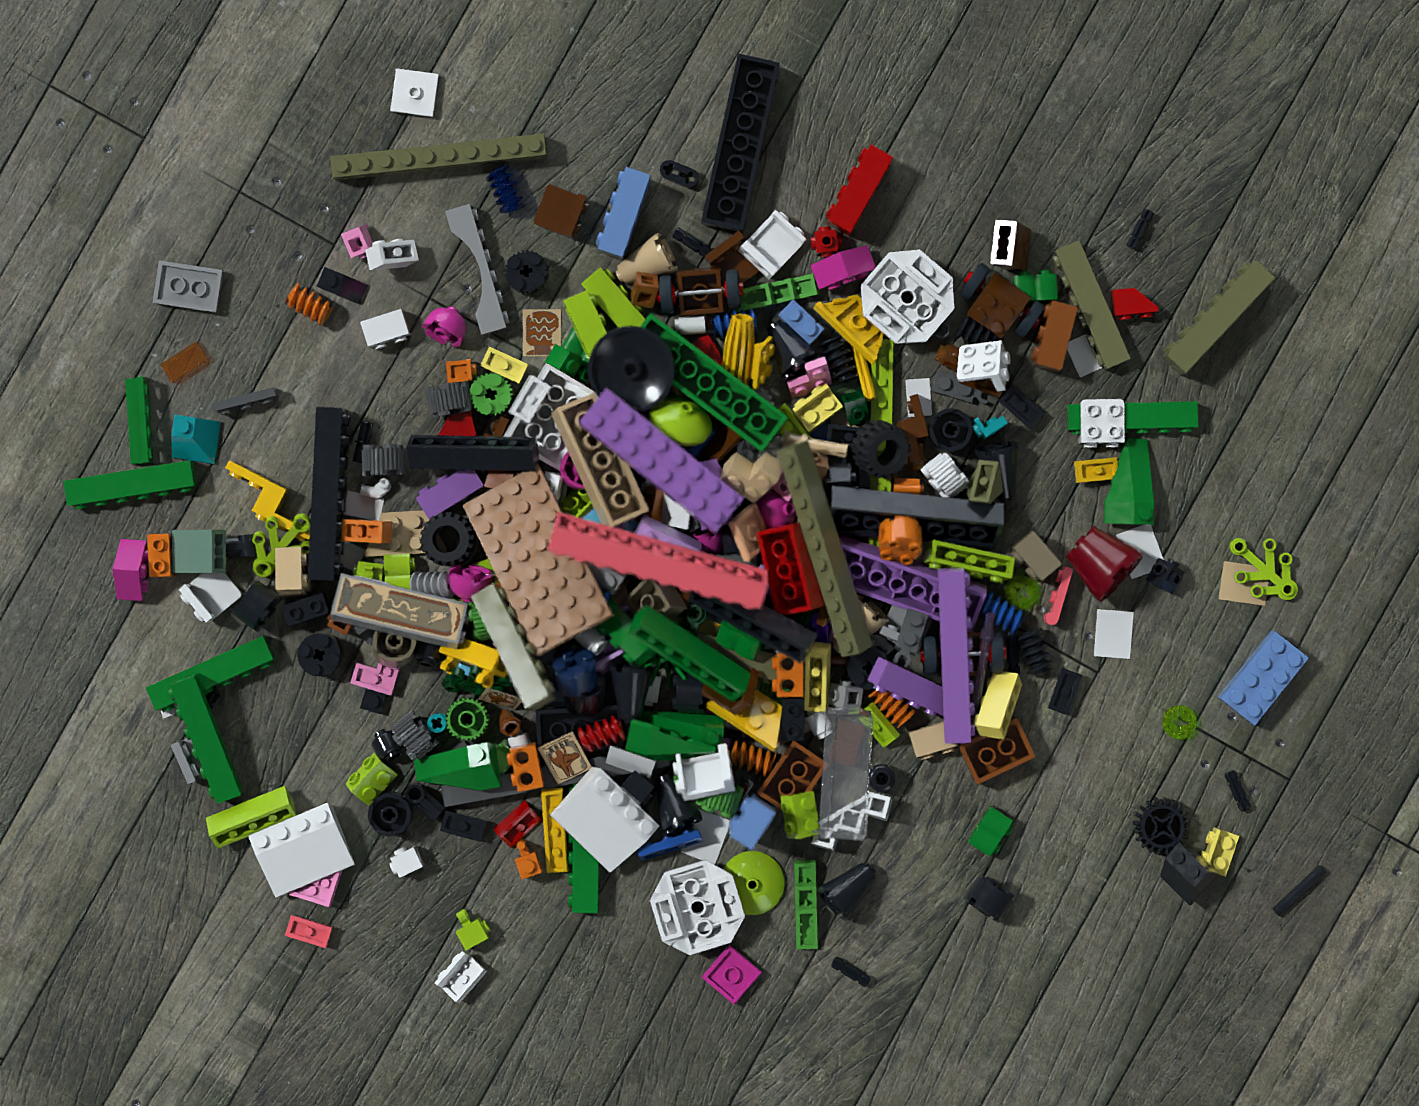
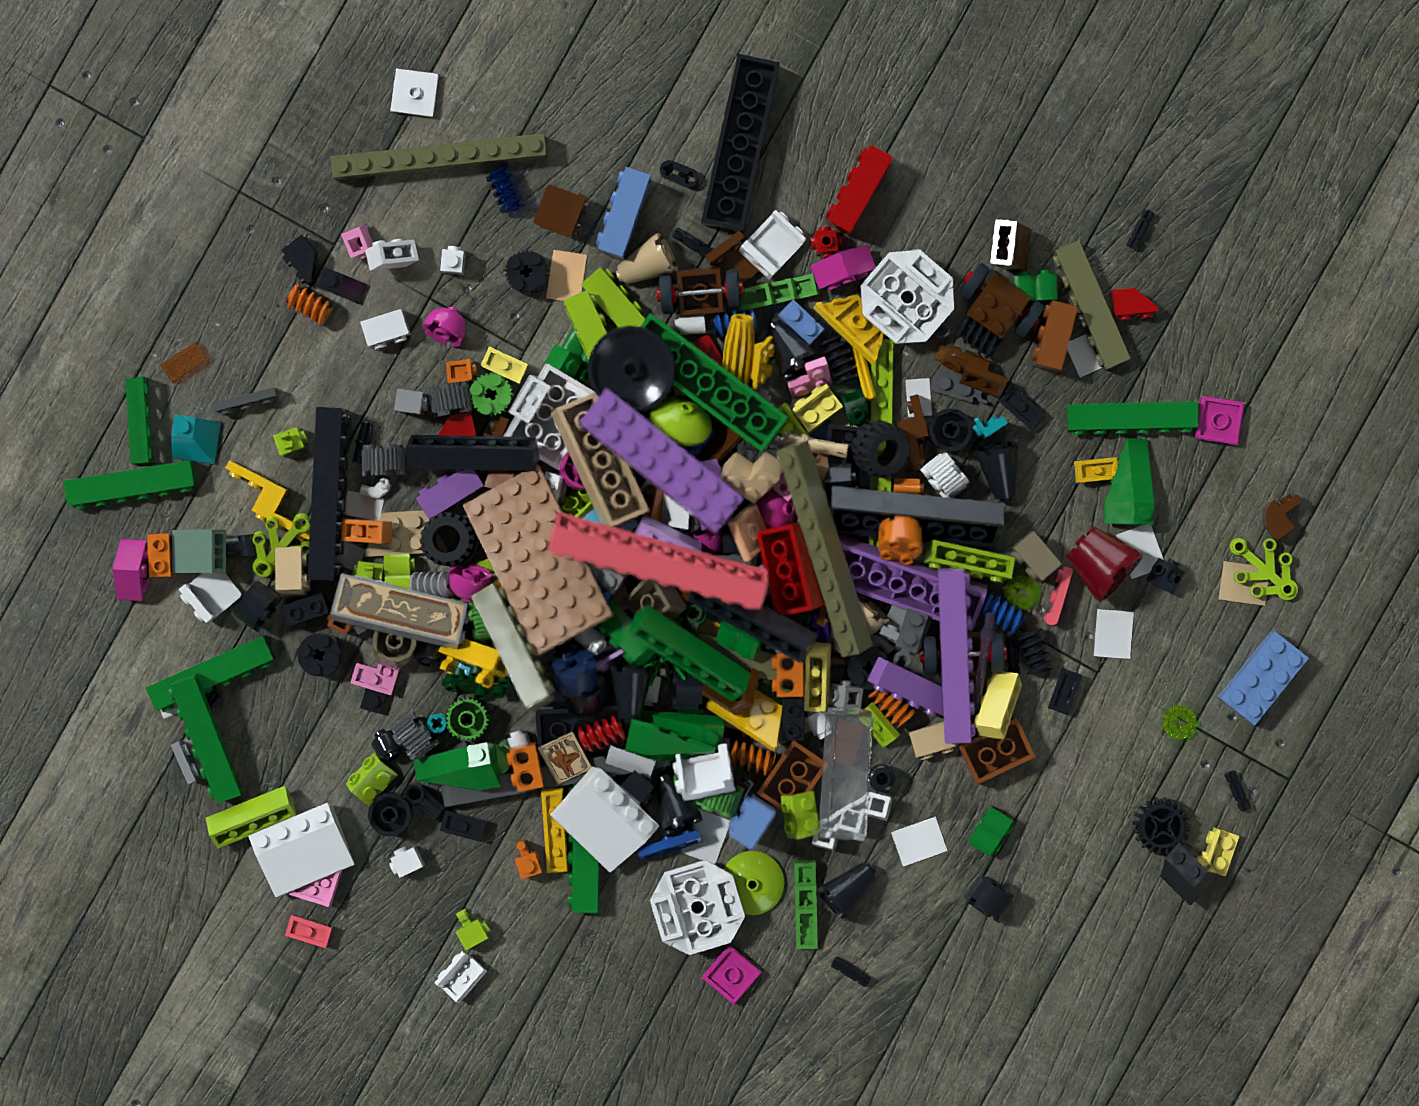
light grey plate [153,260,224,313] -> none
light grey arch [445,204,510,336] -> none
sticker [479,688,522,710] -> none
red slope [494,800,542,848] -> none
dark orange cone [499,709,521,736] -> none
sticker [523,309,561,356] -> none
dark orange brick [631,272,659,308] -> none
white bracket [957,341,1011,391] -> none
olive slope [965,460,1003,504] -> none
white bracket [1078,399,1124,448] -> none
olive brick [1162,260,1275,375] -> none
black piece [1272,865,1326,916] -> none
none -> lime brick [273,427,308,456]
none -> black slope [282,234,318,286]
none -> light grey brick [394,389,429,416]
none -> white brick [440,246,466,275]
none -> light nougat sticker [546,250,587,301]
none -> white sticker [891,817,947,866]
none -> dark pink plate [1194,396,1245,445]
none -> reddish brown brick [1262,493,1302,540]

